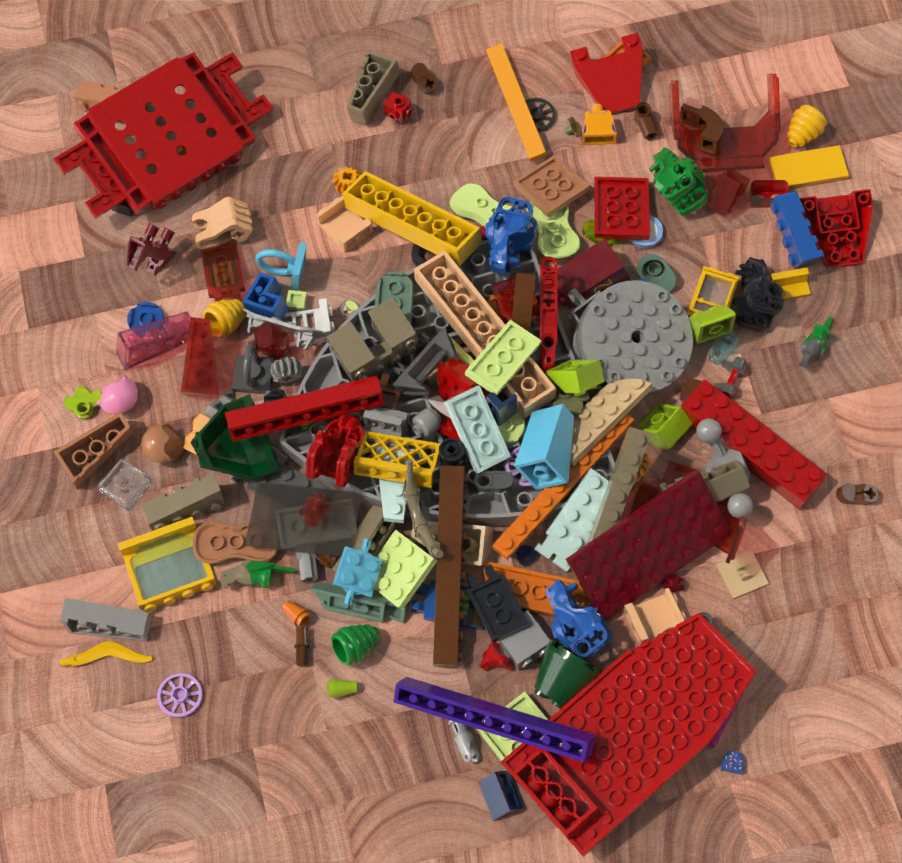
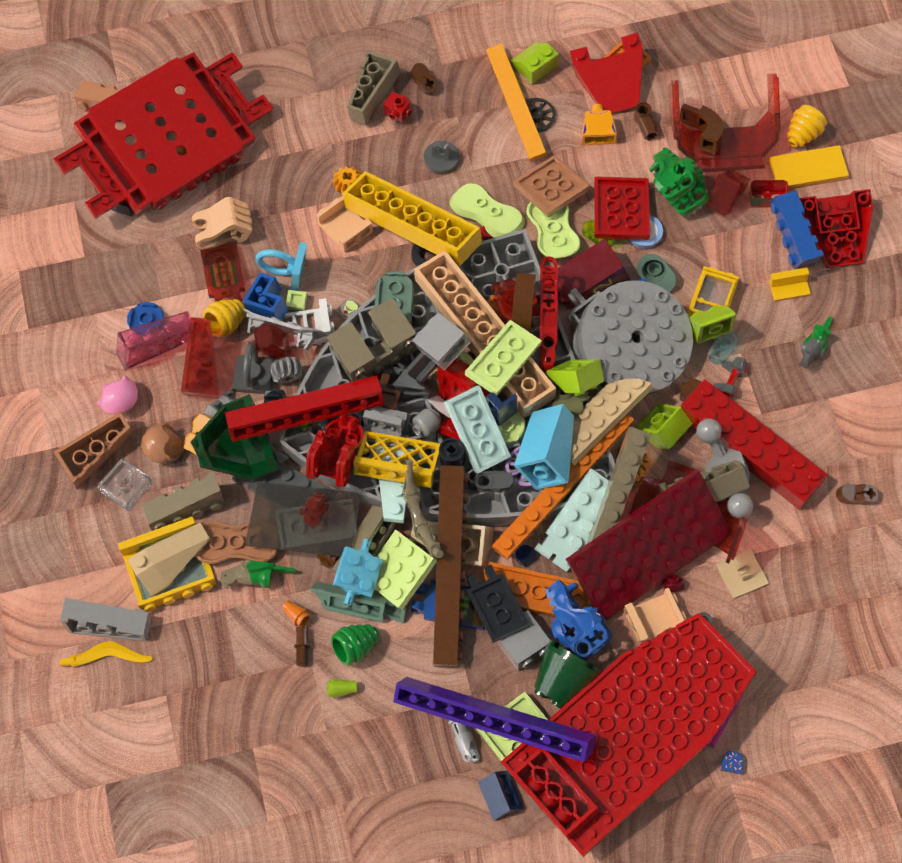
lime plate [64,385,101,419] -> none
dark red hose [127,223,177,275] -> none
lavender wheel [157,673,203,717] -> none
light grey piece [295,542,318,583] -> none
red piece [479,641,515,672] -> none
blue animal [485,197,538,276] -> none
olive plant [565,117,582,137] -> none
black animal [731,257,785,333] -> none
none -> tan wedge [127,523,210,597]
none -> light grey piece [412,312,471,370]
none -> dark grey tile [424,141,459,174]
none -> lime slope [509,42,559,85]

